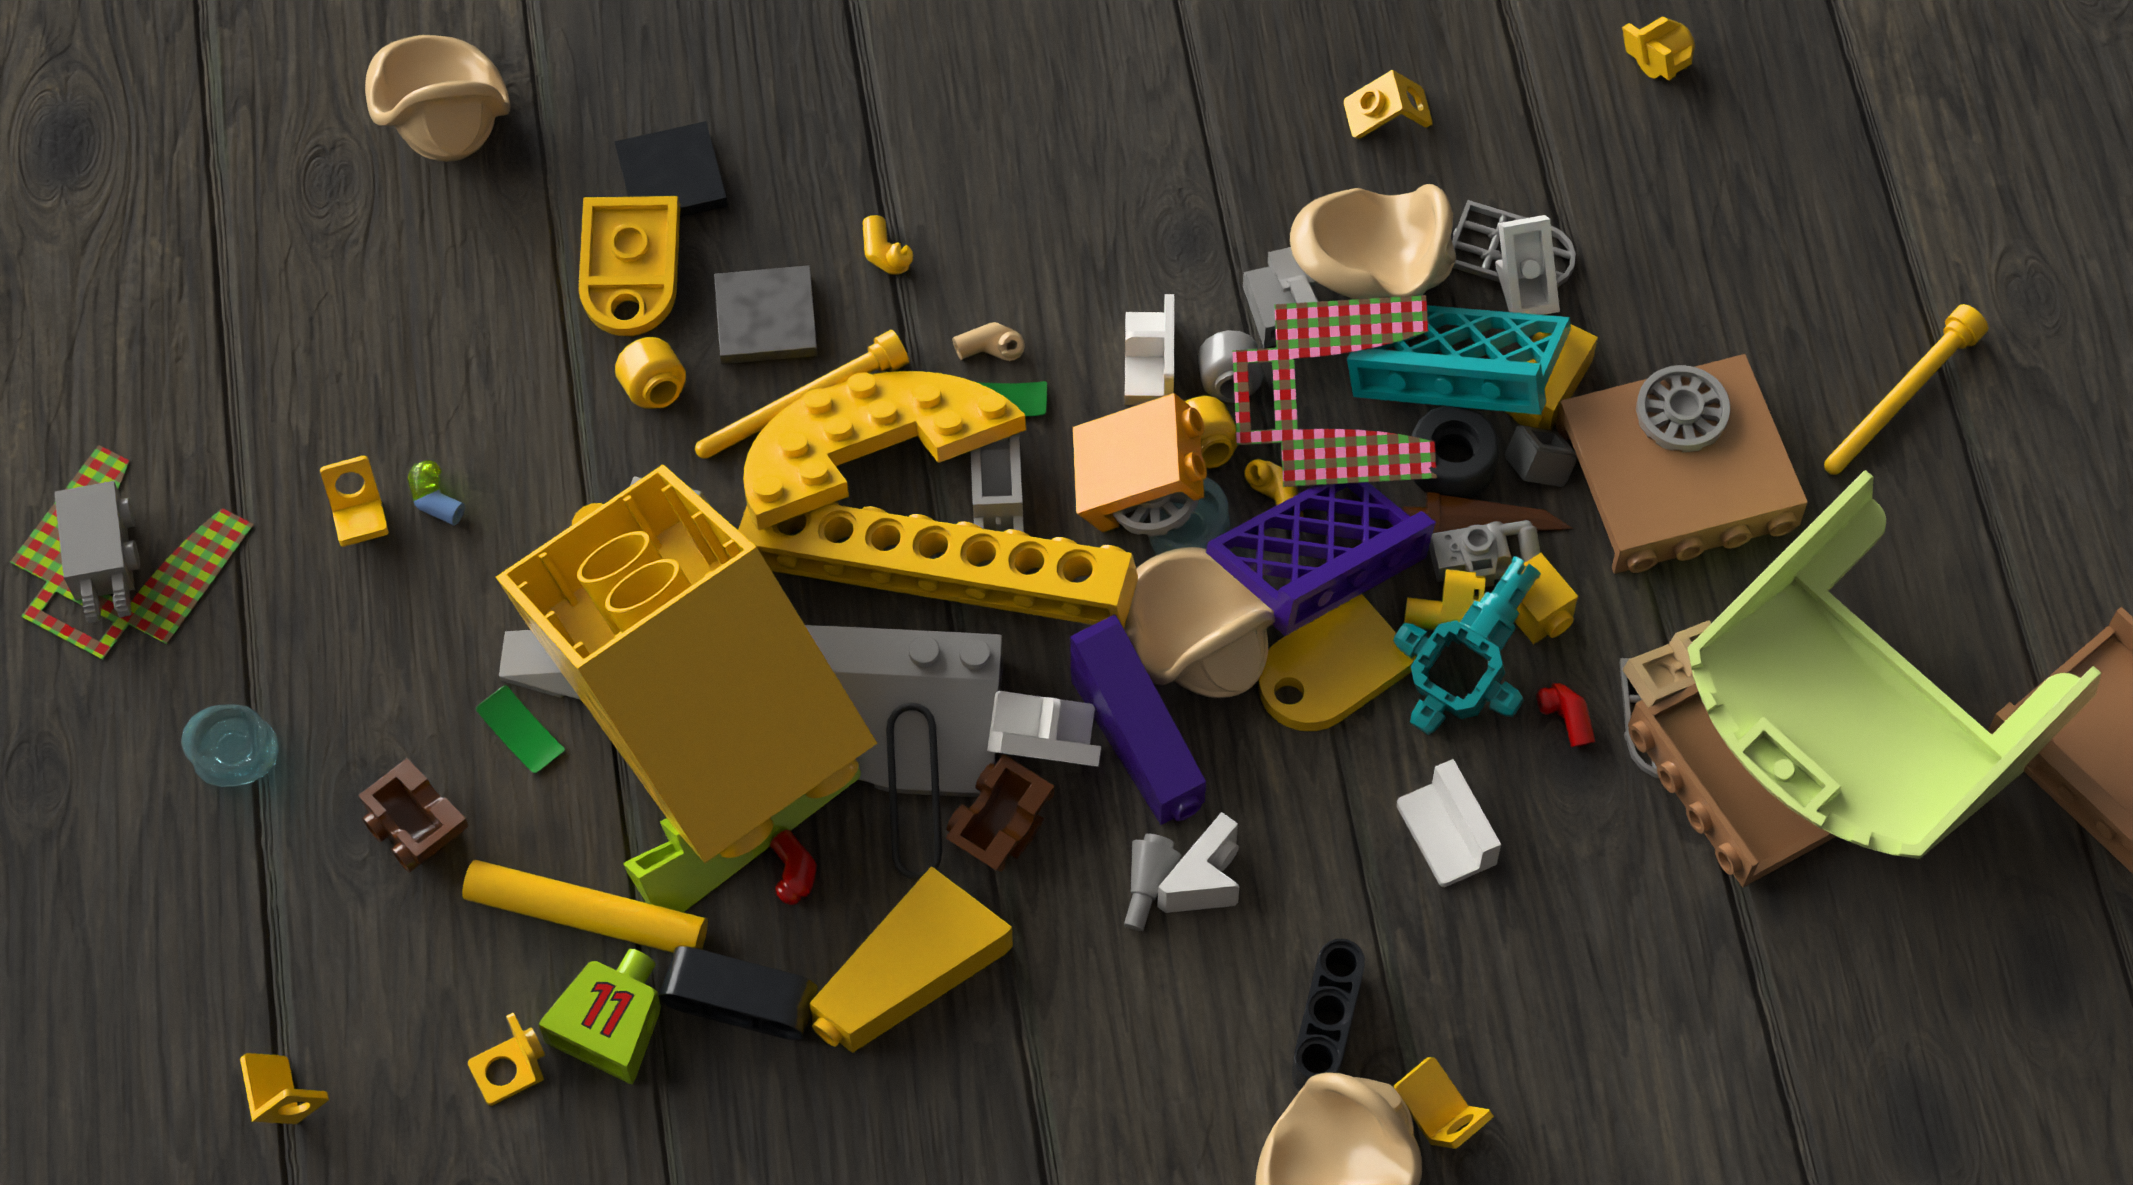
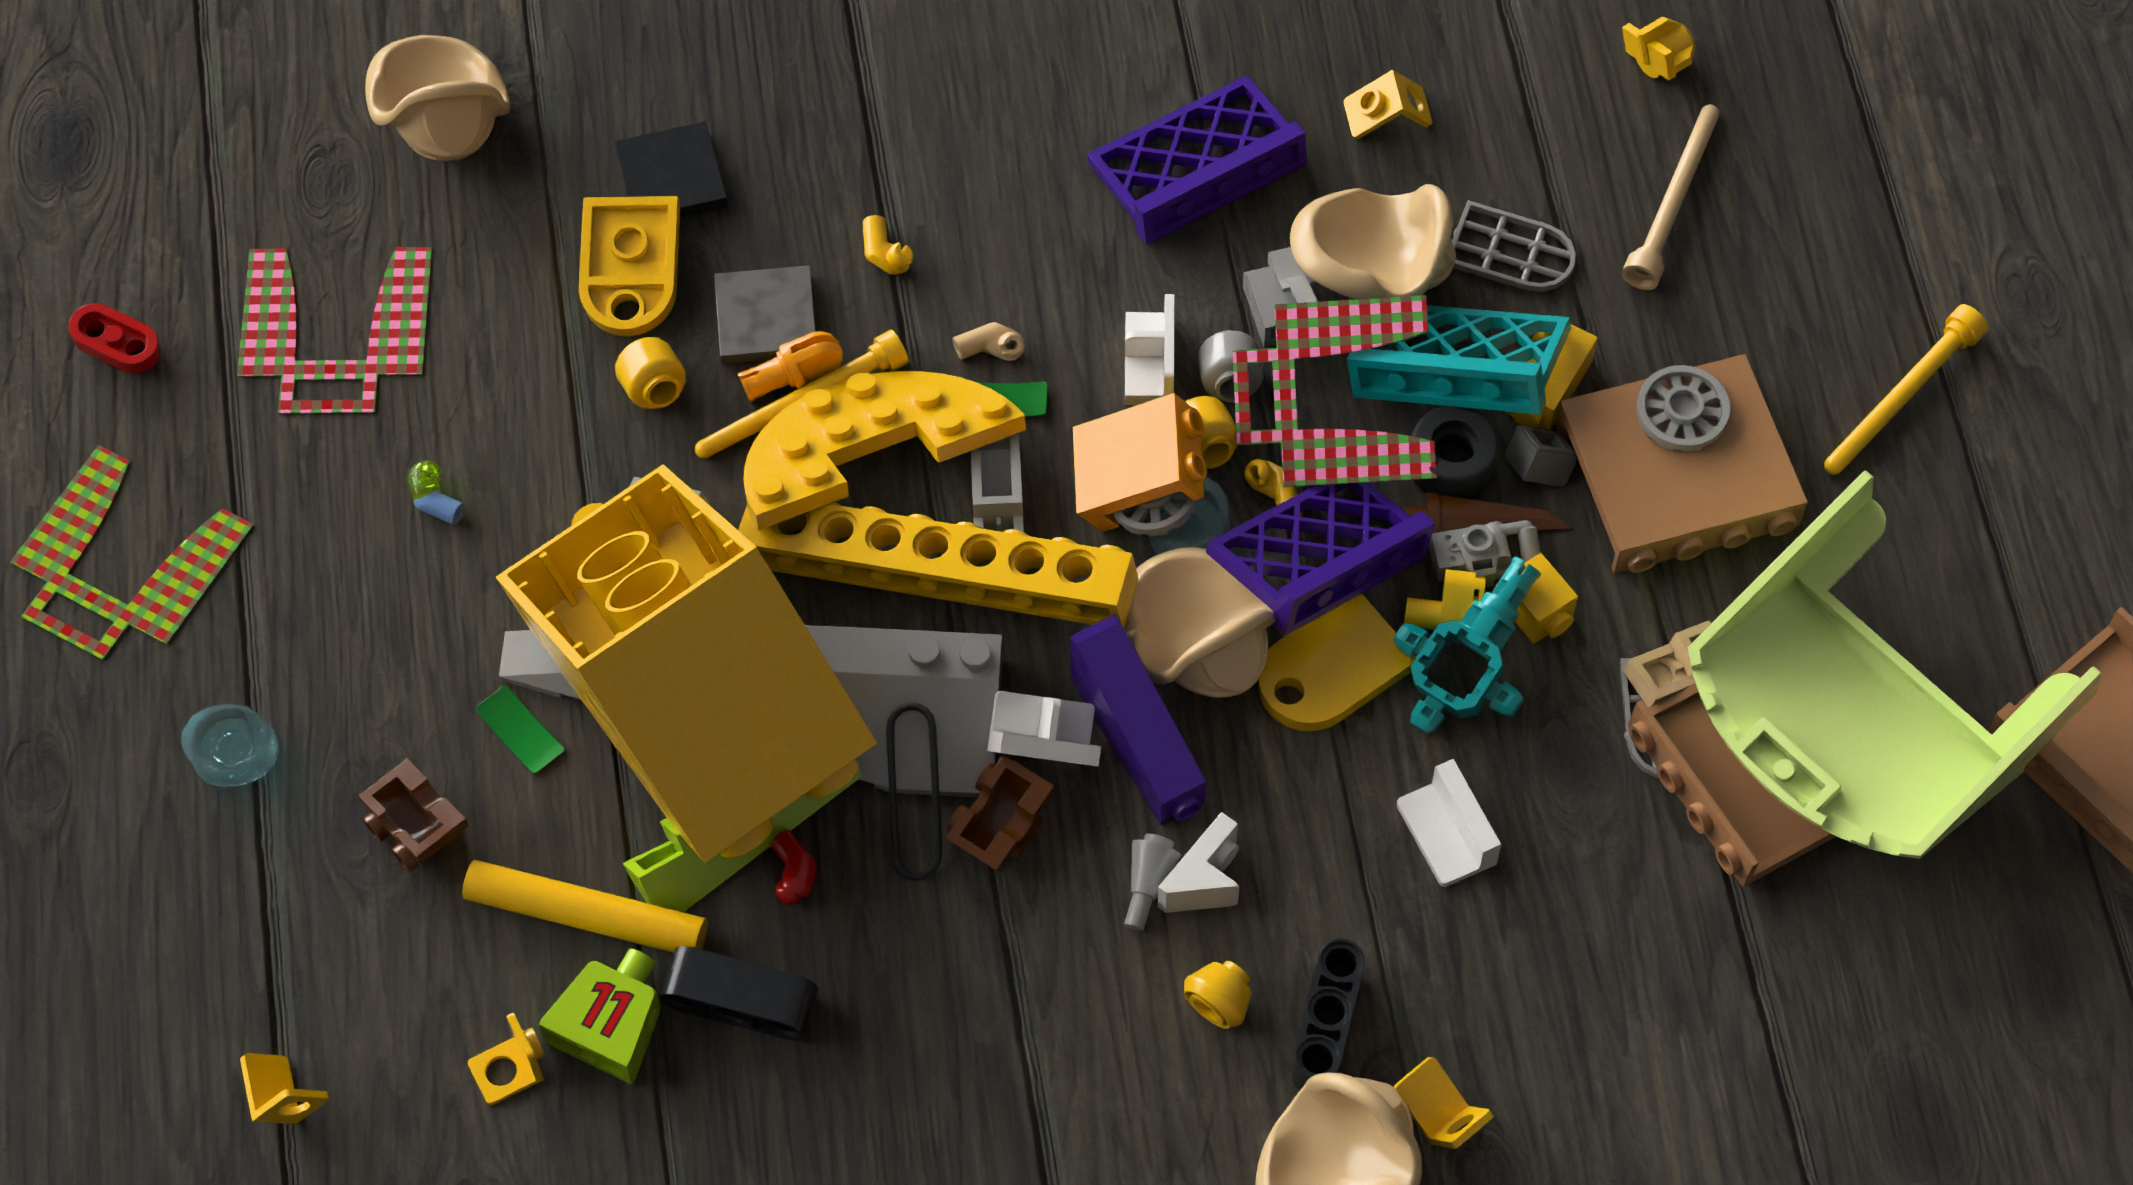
light grey hinge [55,481,140,623] -> none
yellow bracket [320,456,389,547] -> none
yellow slope [810,866,1013,1053] -> none
white slope [1495,215,1560,315] -> none
red arm [1536,683,1596,748] -> none
none -> red plate [69,303,161,374]
none -> piece [237,247,432,414]
none -> light orange arm [737,331,843,402]
none -> dark purple fence [1087,75,1307,245]
none -> yellow cone [1184,961,1252,1029]
none -> tan piece [1622,104,1719,290]

